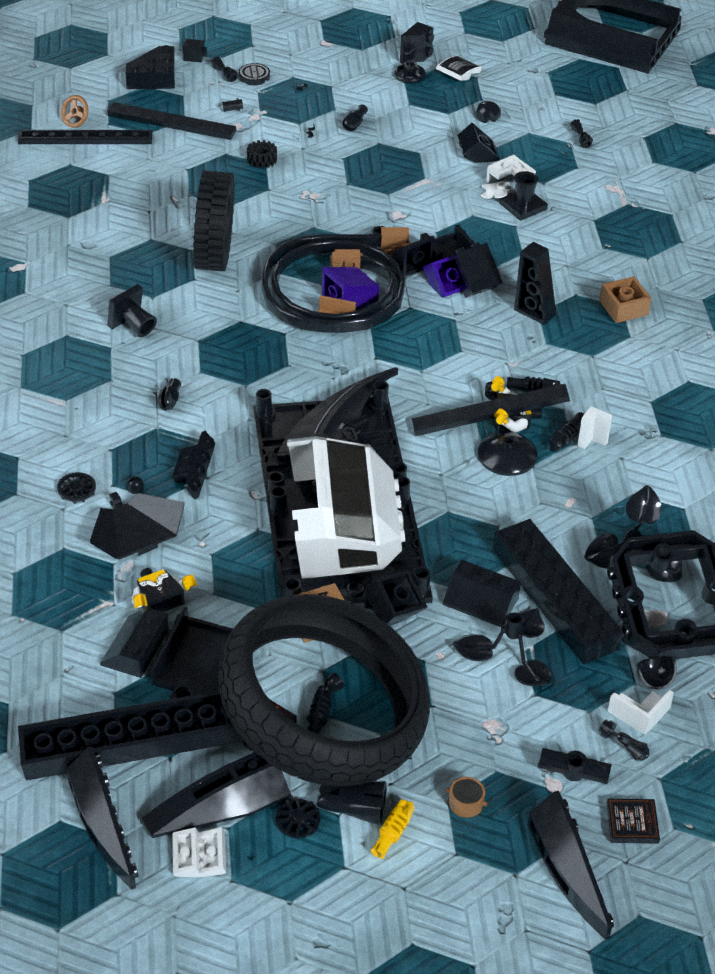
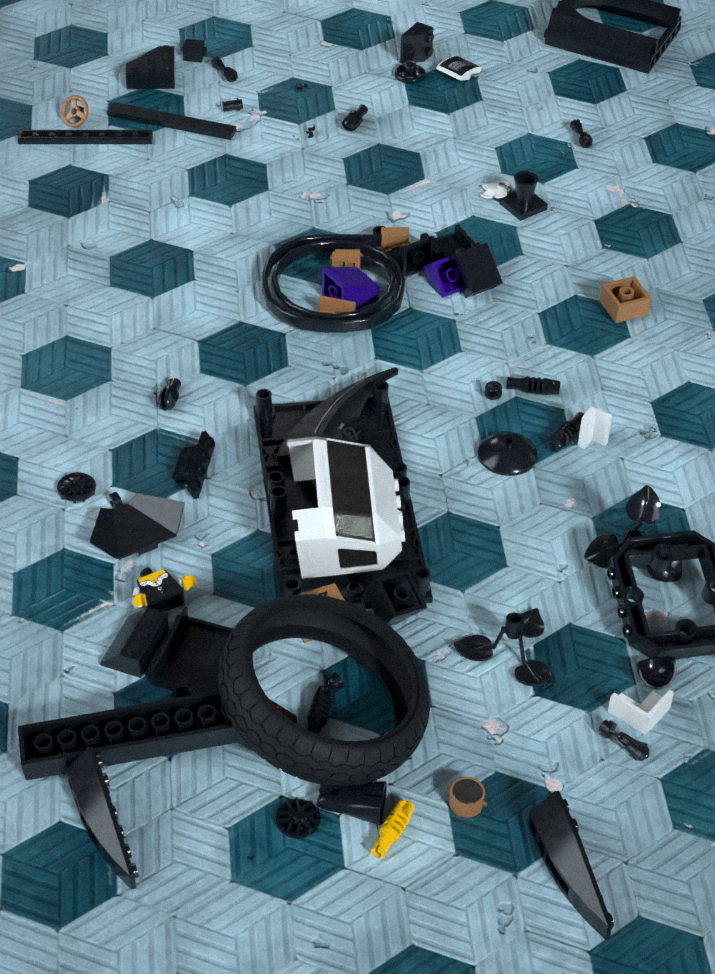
black plant [107,284,157,337] -> none
black hinge [127,476,144,494] -> none
black wedge [141,752,291,838] -> none
white slope [173,827,226,877] -> none
black tyre [193,170,235,271] -> none
tile [238,63,270,86] -> none
black tyre [247,140,277,169] -> none
black tile [412,384,570,436] -> none
black slope [443,560,521,627] -> none
black slope [457,122,500,163] -> none
black hair [475,101,501,123] -> none
white panel [486,155,536,184] -> none
torso [491,376,542,433] -> none
black brick [493,519,623,665] -> none
black wedge [514,242,556,325] -> none
black piece [538,748,612,784] -> none
black tile [606,798,660,844] -> none

